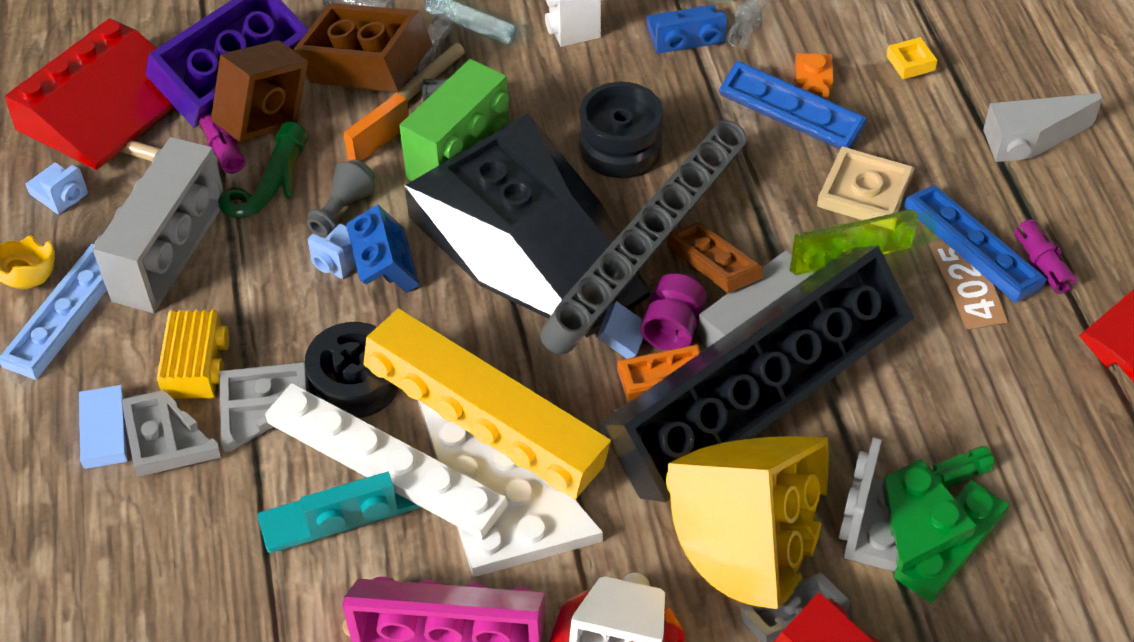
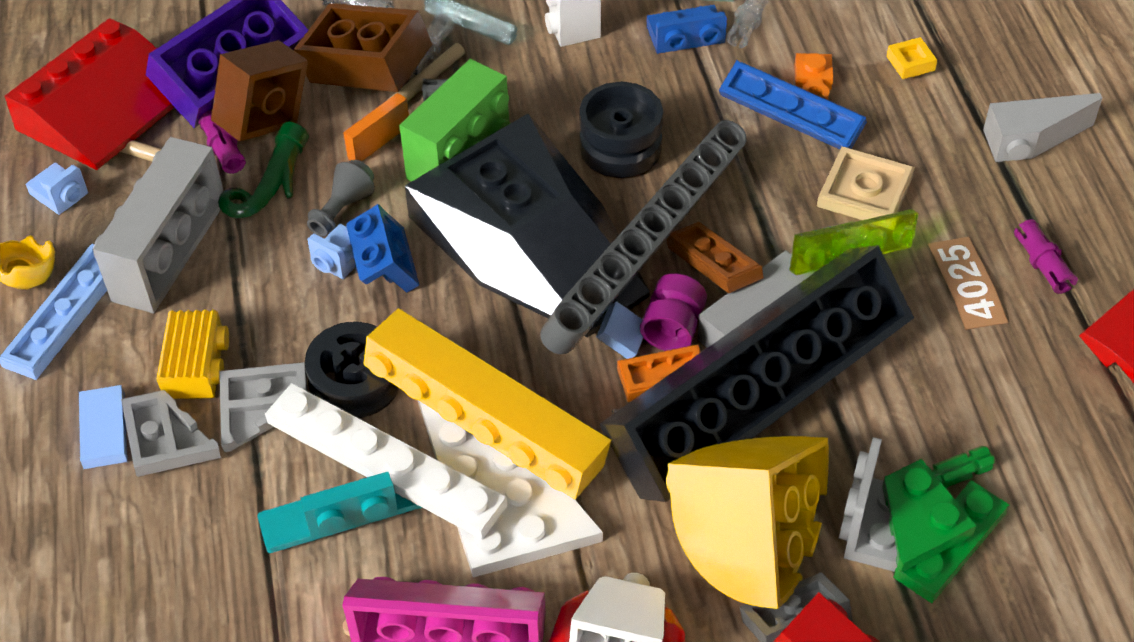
blue tile [904,185,1047,303] -> none

